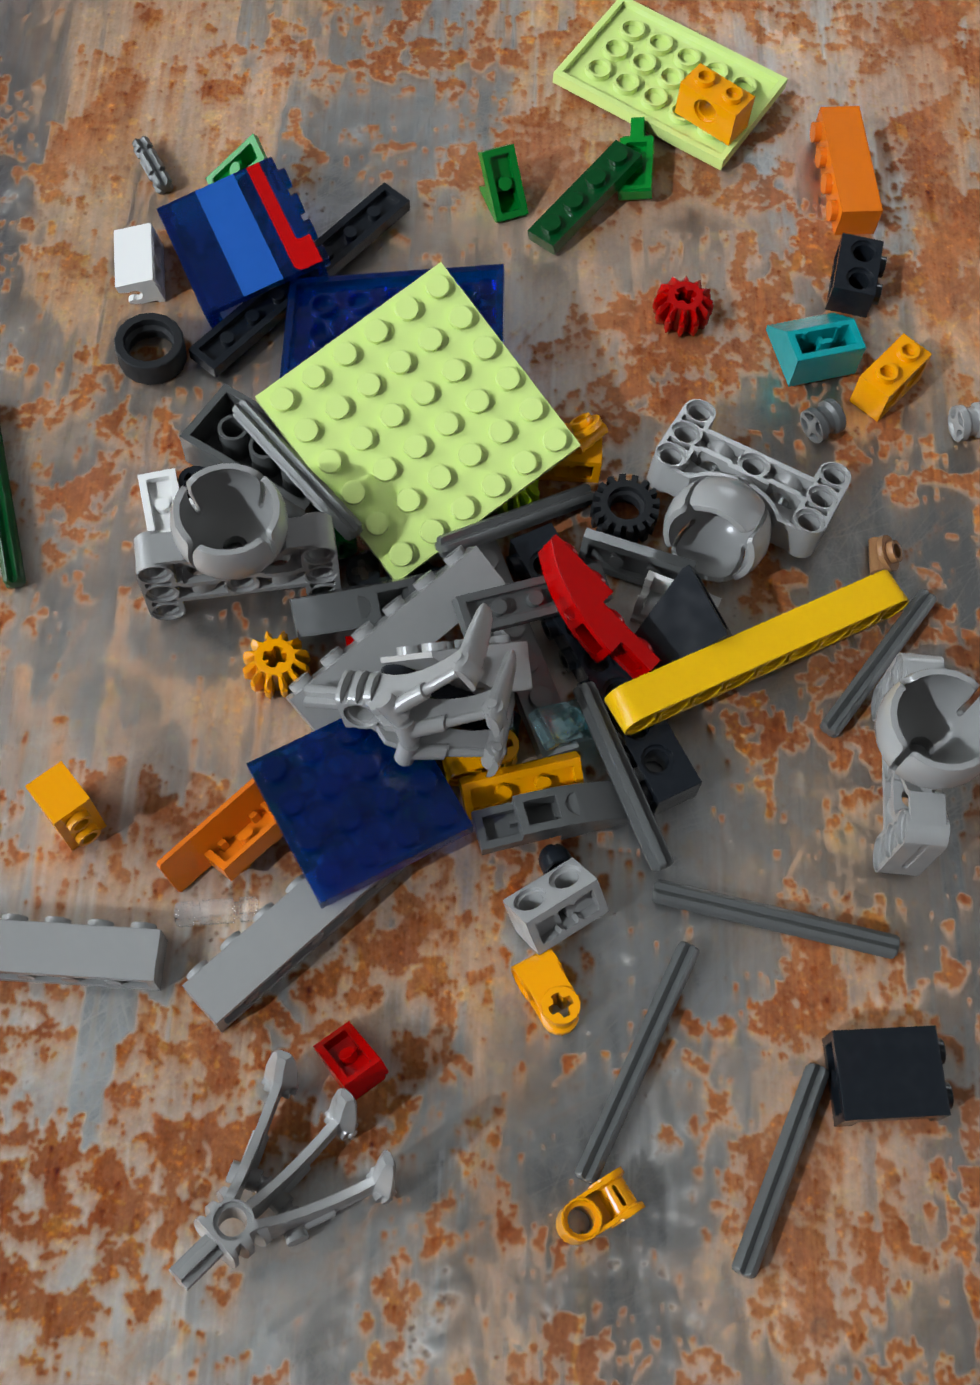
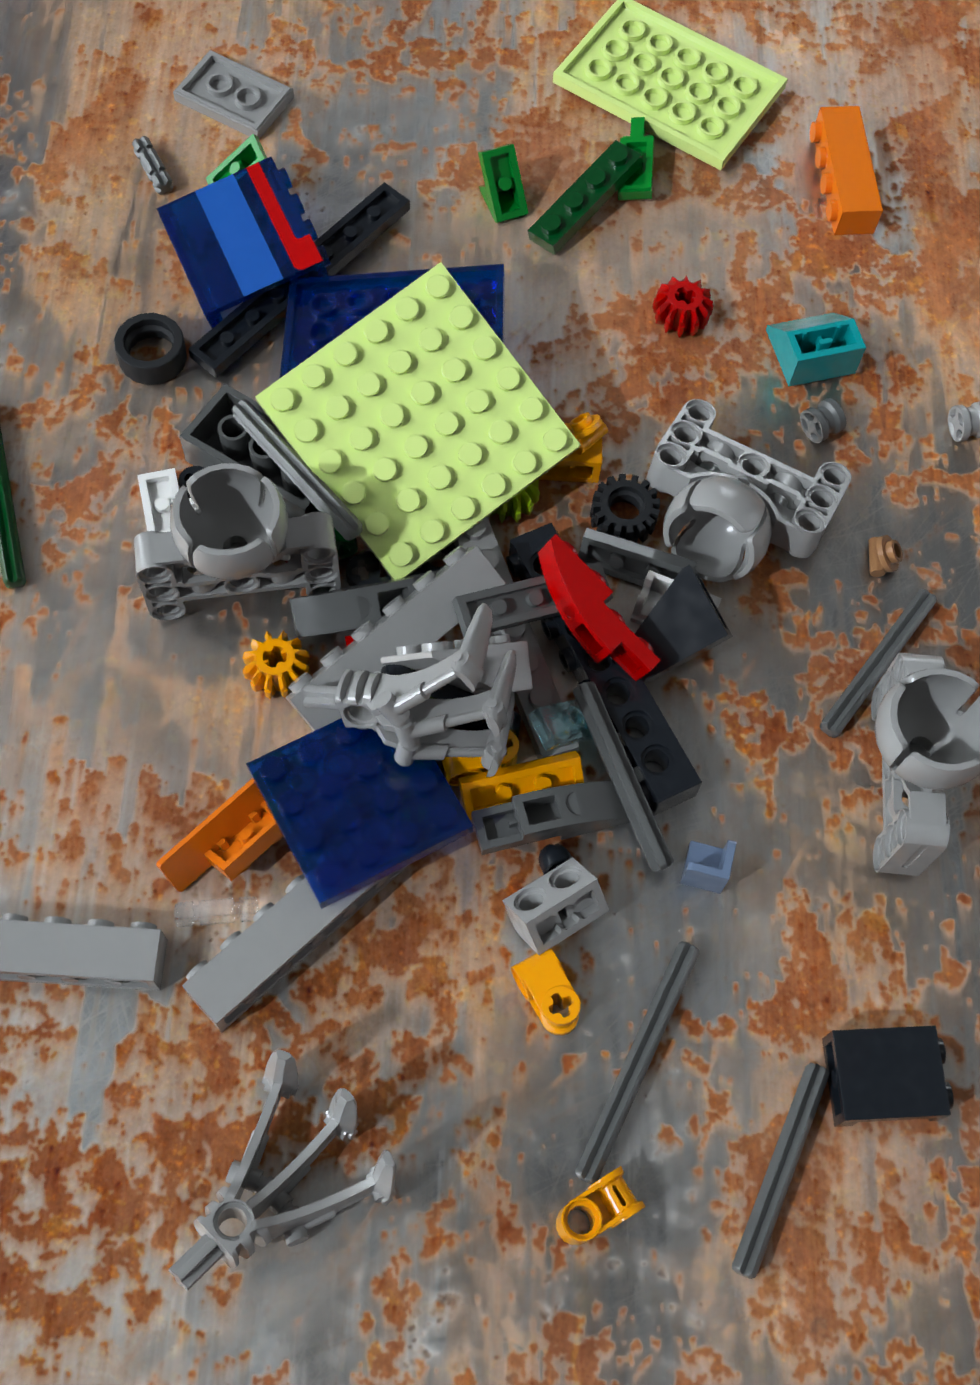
light orange brick [25,761,107,851] -> none
white hinge [114,223,166,304] -> none
red slope [313,1021,389,1100] -> none
dark grey axle [435,484,594,558] -> none
yellow beam [604,570,910,735] -> none
dark grey axle [652,879,900,959] -> none
light orange brick [675,63,755,146] -> none
black brick [825,233,887,318] -> none
light orange brick [849,333,932,422] -> none
none -> light grey tile [173,50,294,139]
none -> sand blue panel [680,840,737,894]

